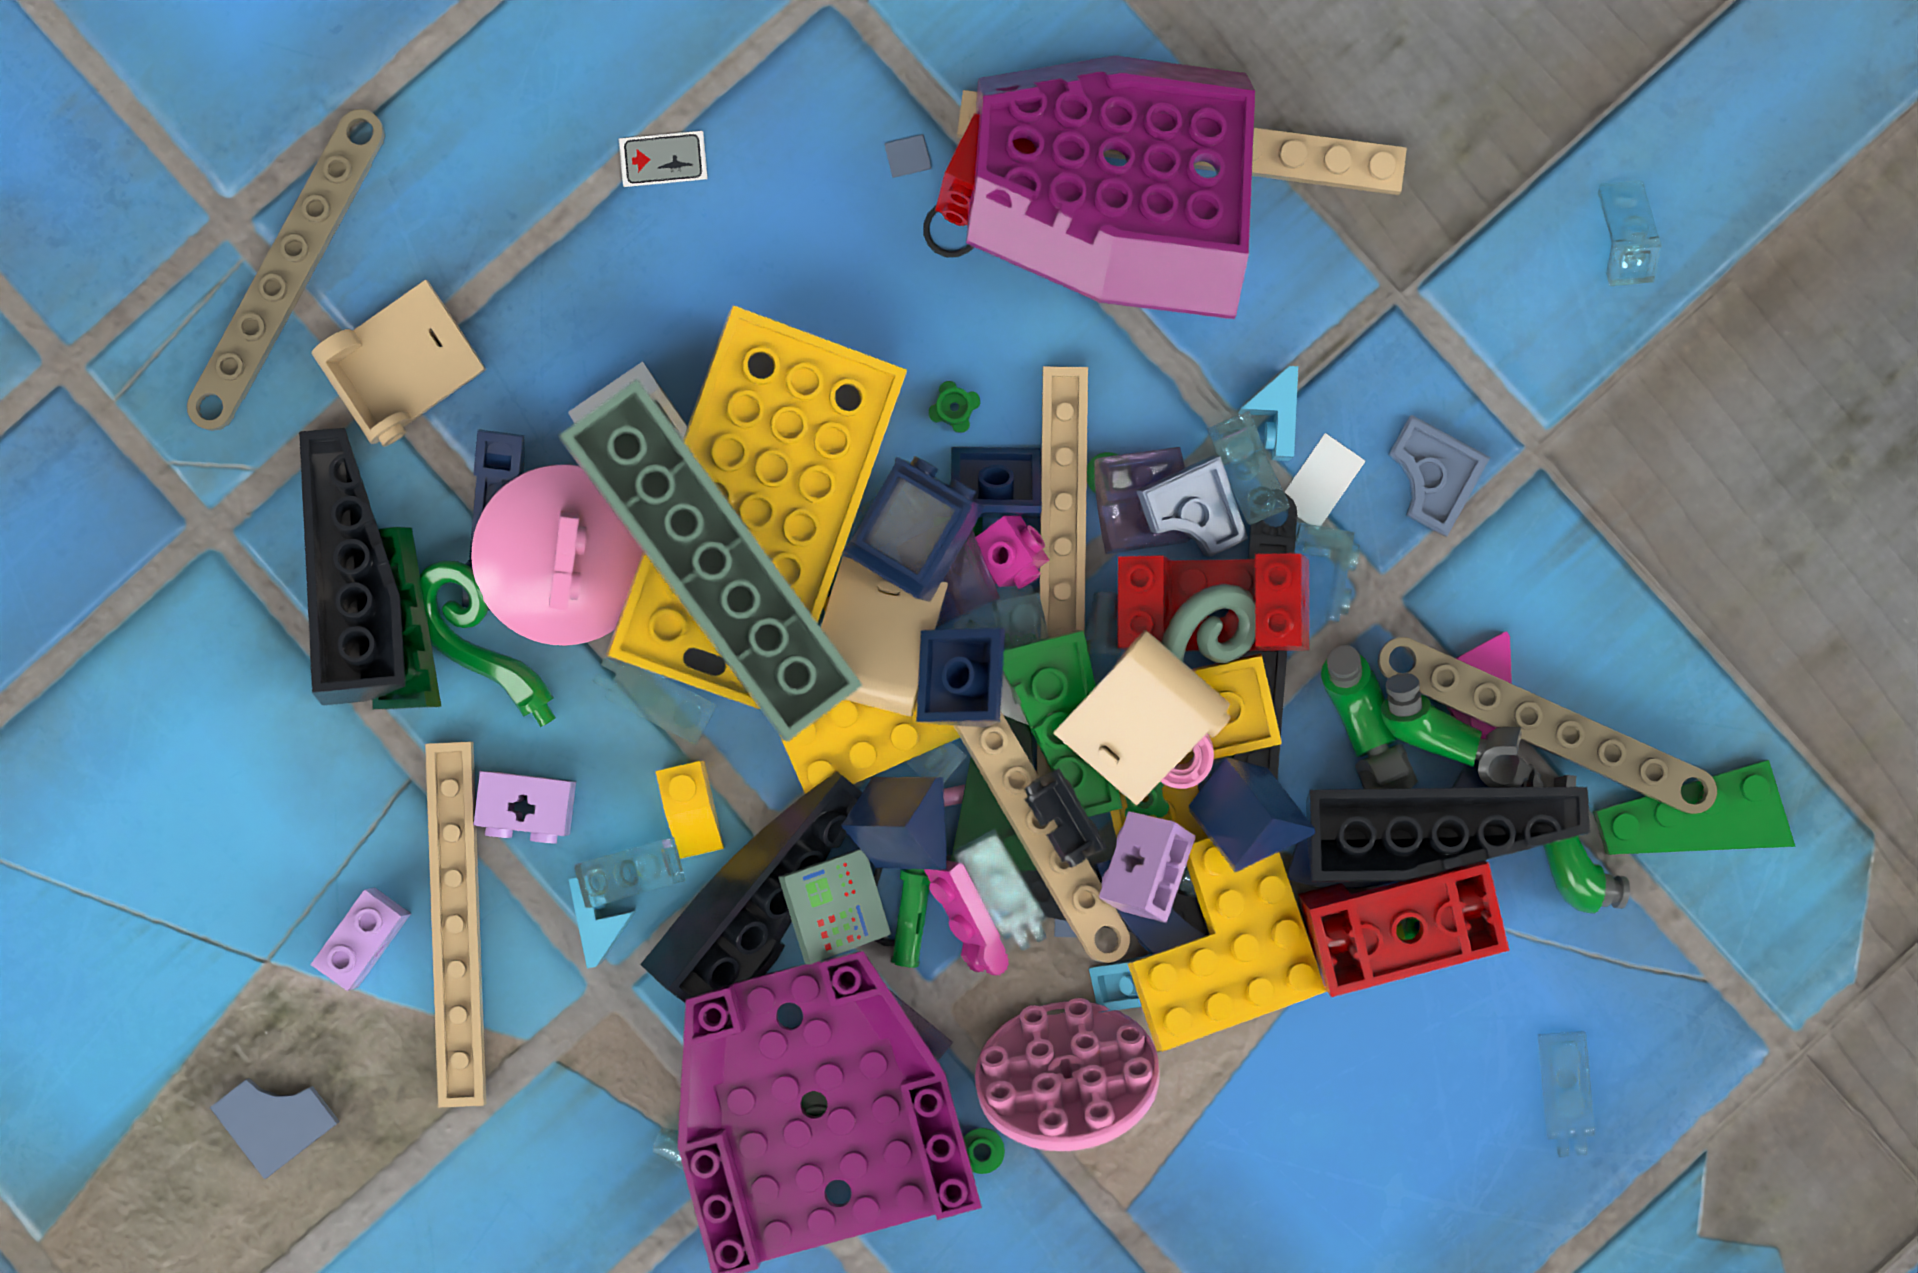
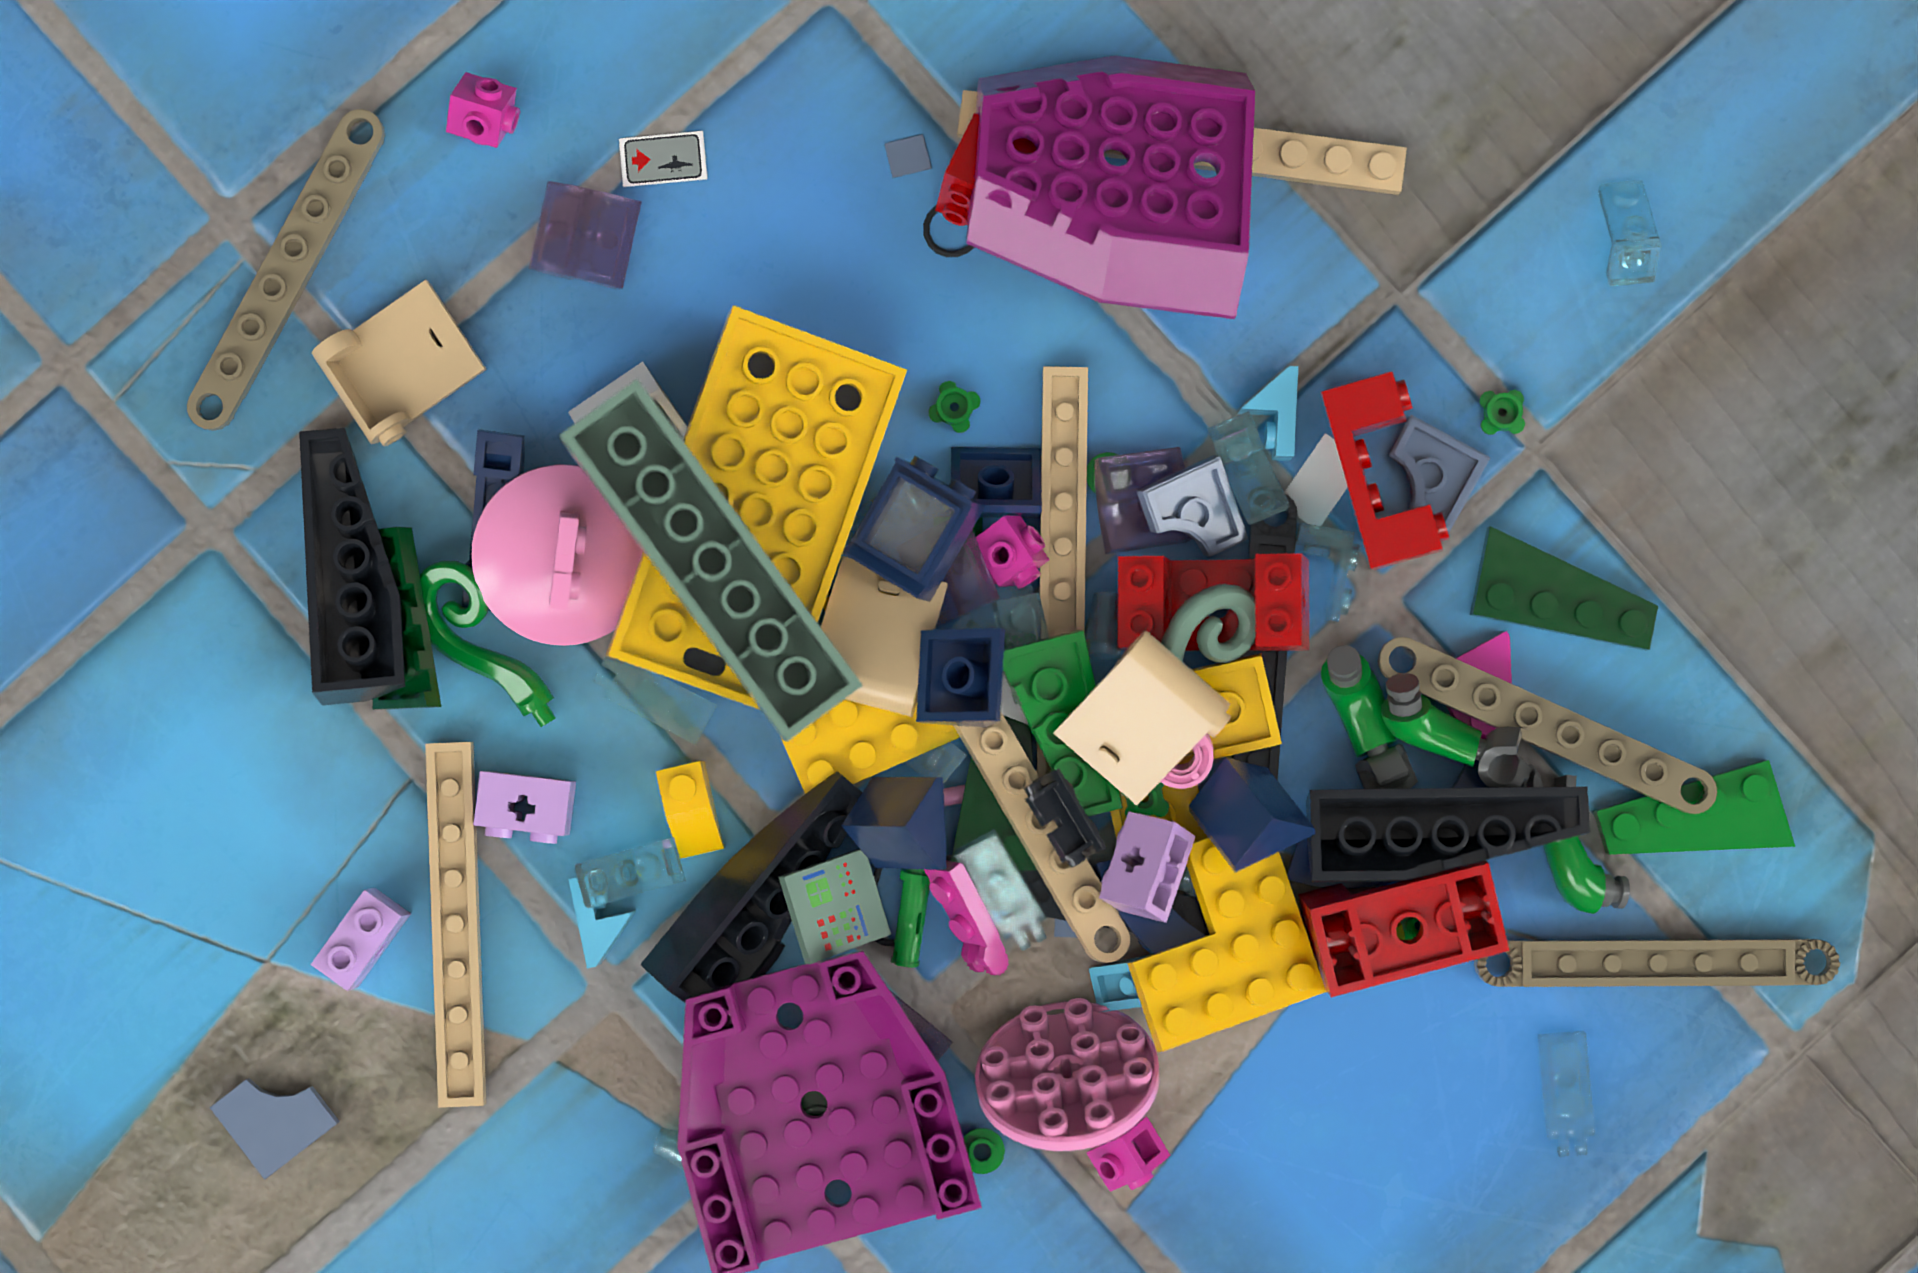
none -> dark pink brick [446,72,520,148]
none -> clear purple slope [529,181,642,290]
none -> dark pink brick [1086,1116,1171,1192]
none -> red plate [1321,371,1450,570]
none -> dark green wing [1470,526,1658,651]
none -> dark tan plate [1474,939,1840,987]
none -> green plate [1479,390,1525,435]

